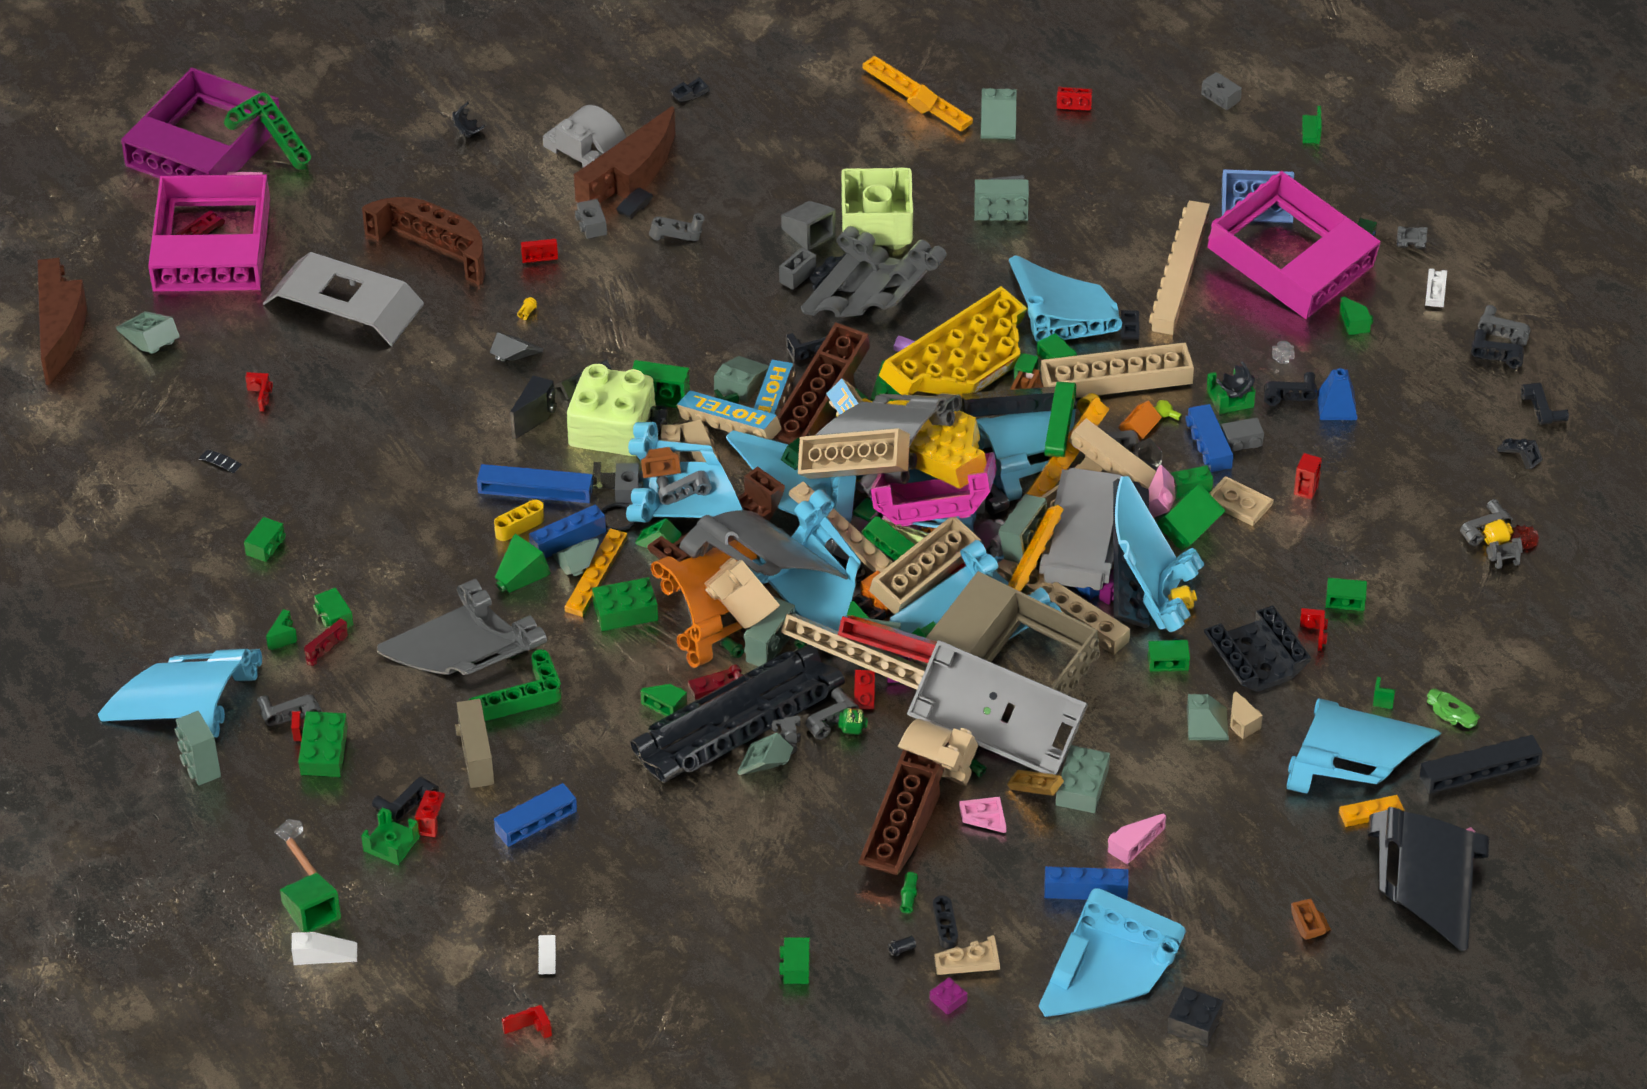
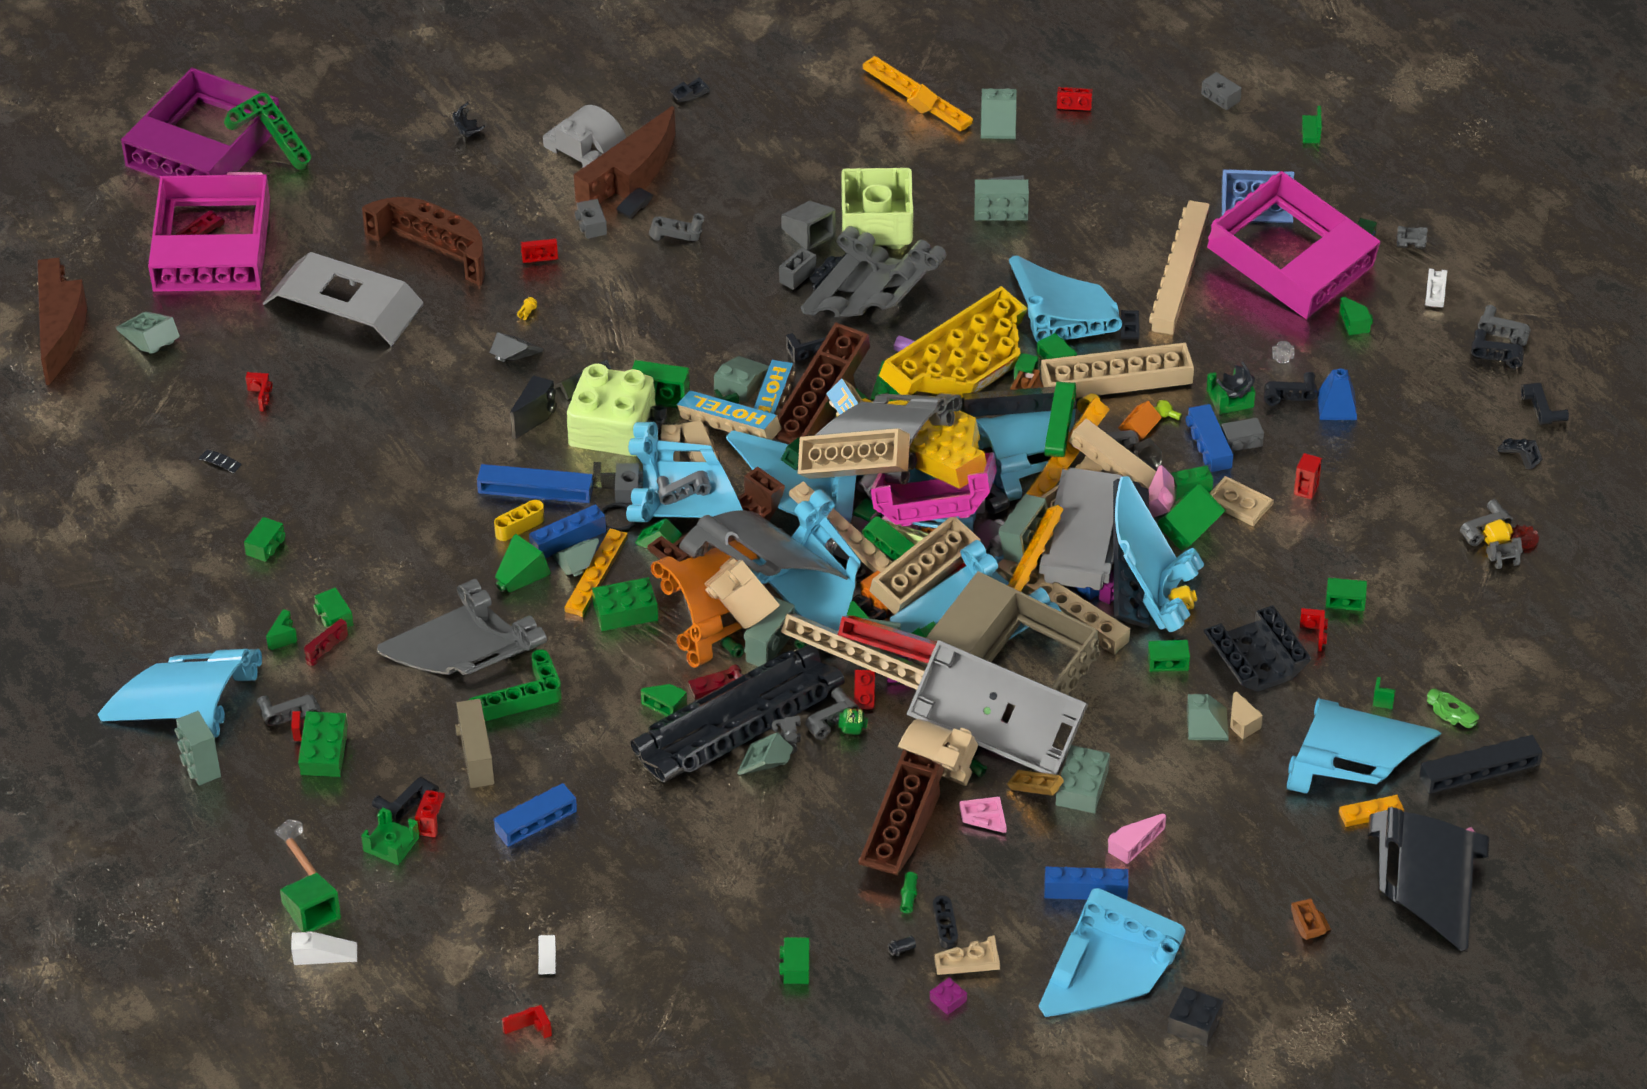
dark orange slope [641,447,681,479] -> none

